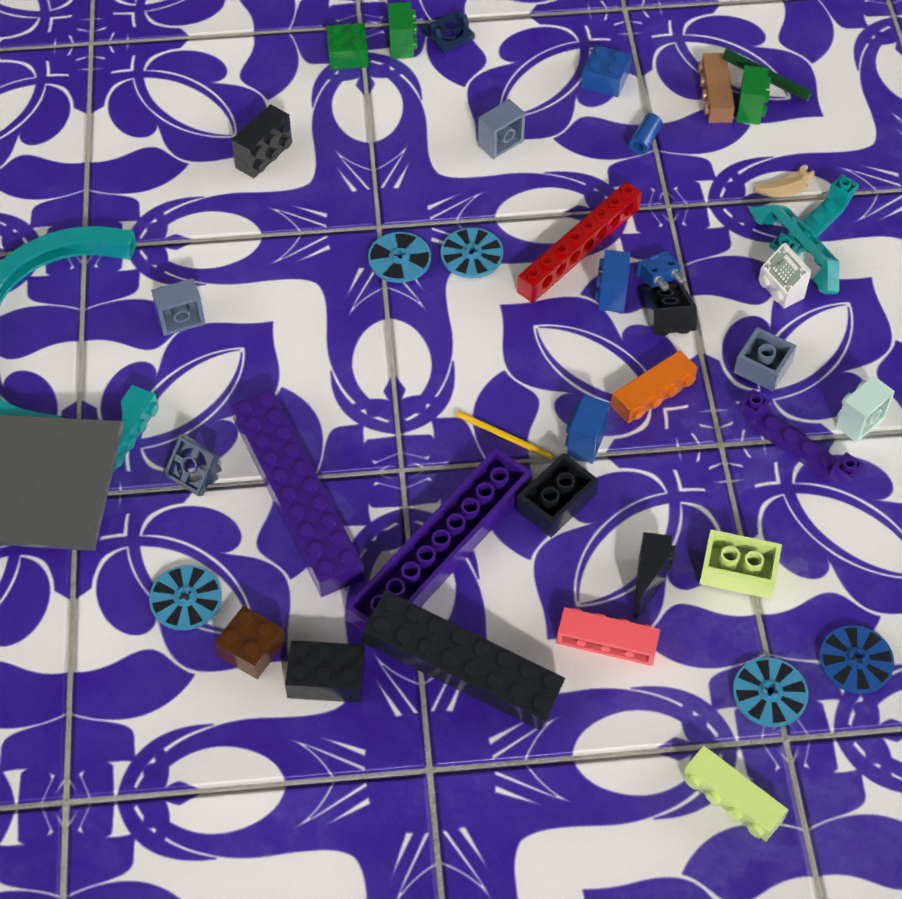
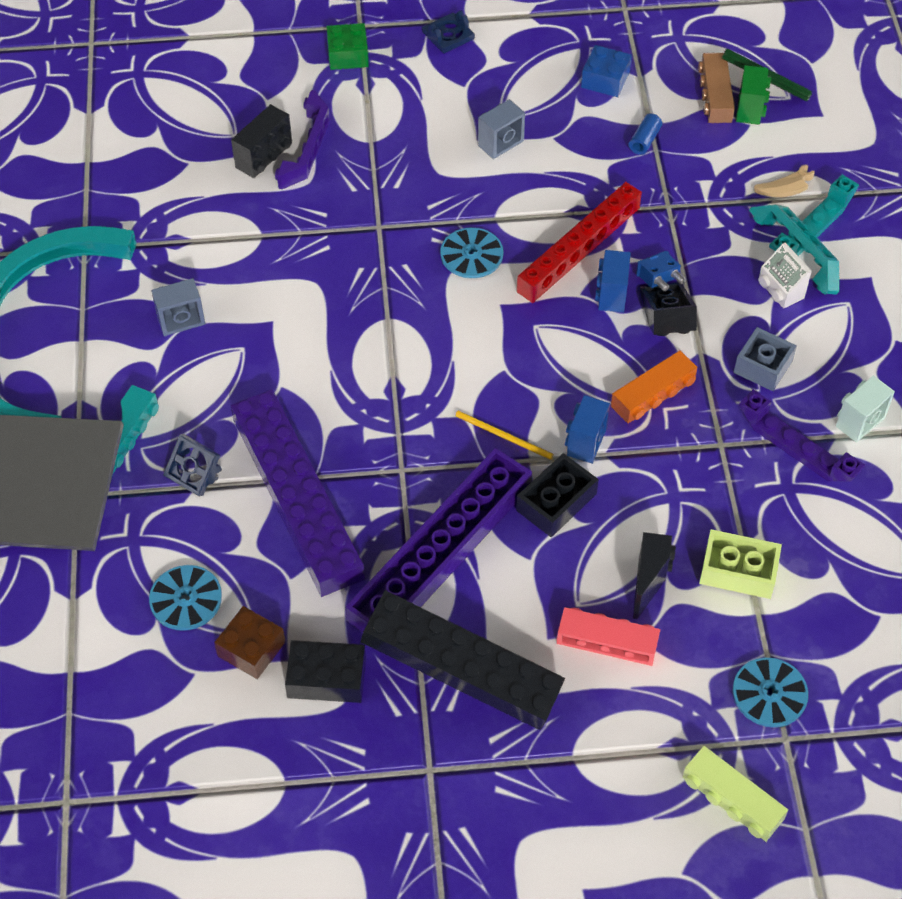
dark azure piece [368,232,431,283] -> none
green brick [388,2,417,59] -> none
blue piece [819,625,894,694] -> none
none -> dark purple slope [275,90,330,190]

